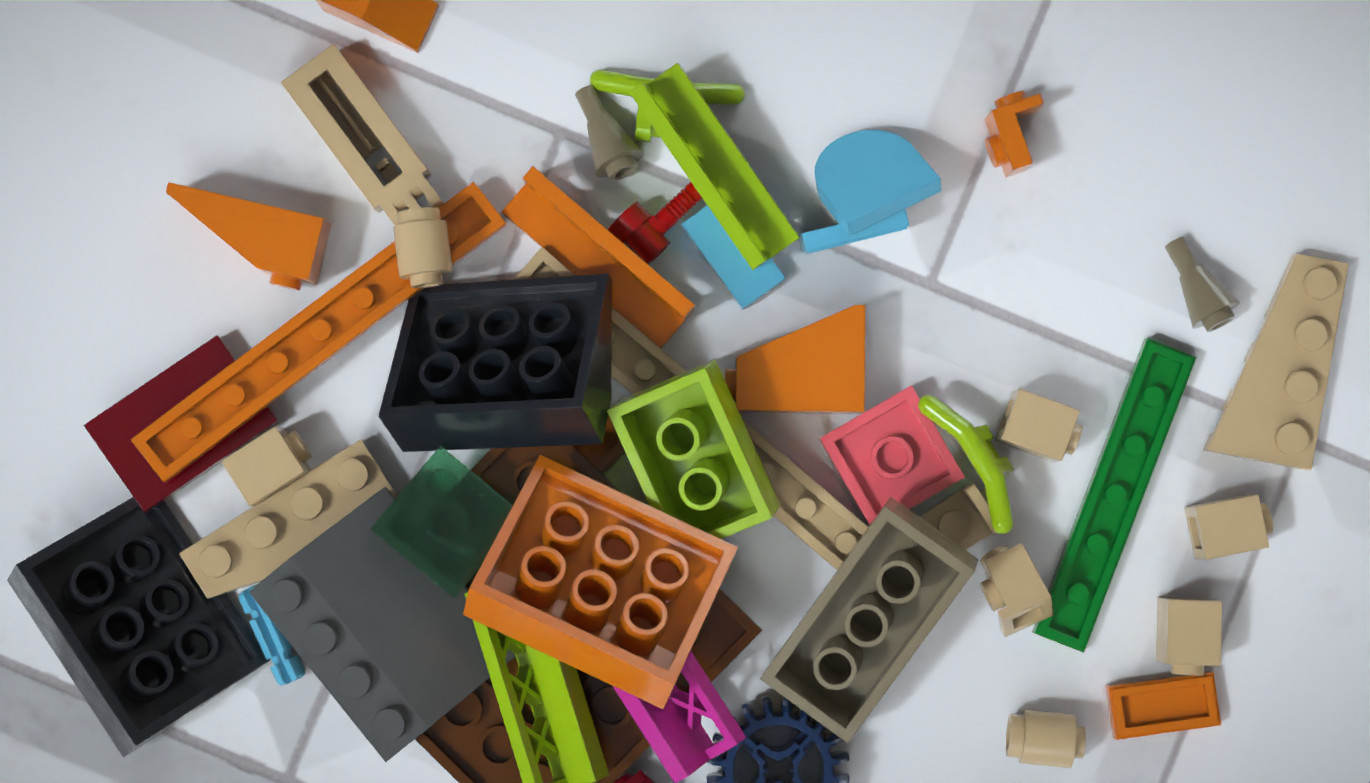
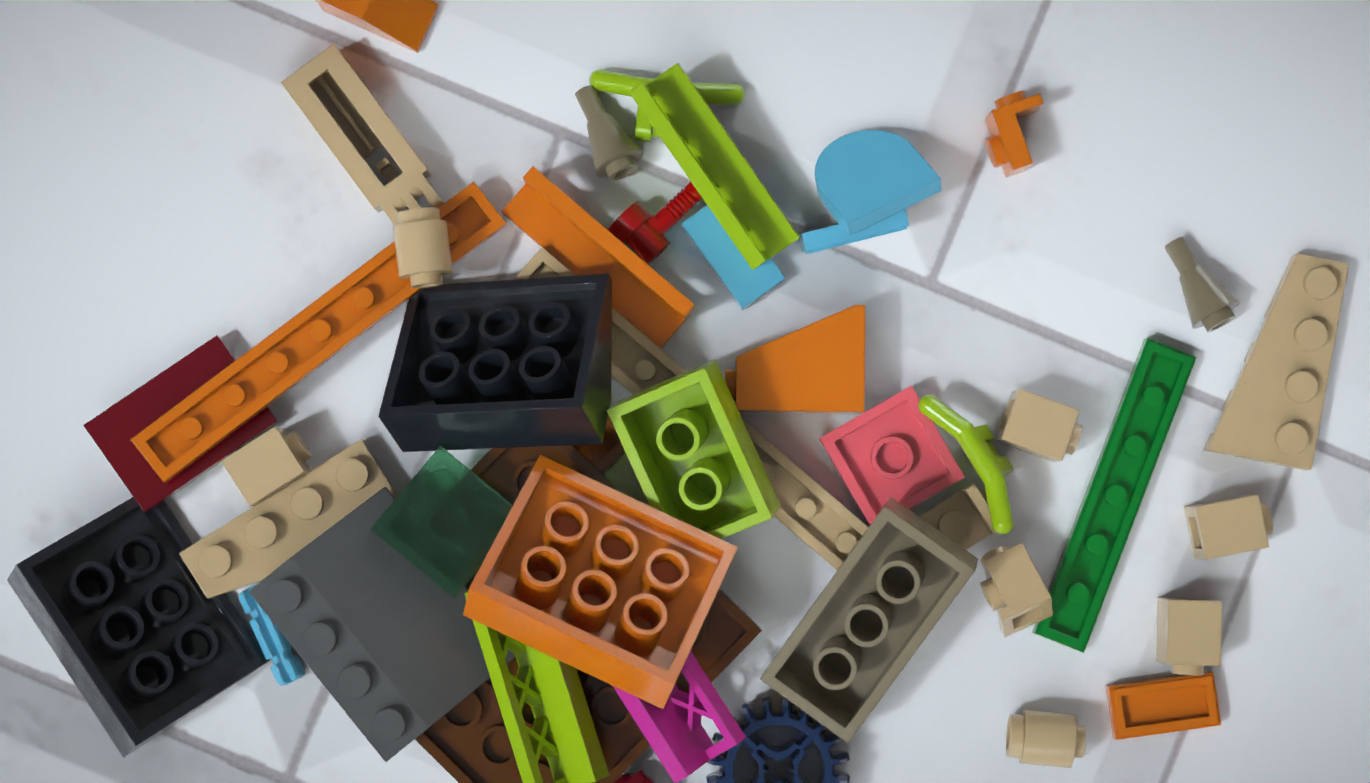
orange slope [166,182,331,291] -> none

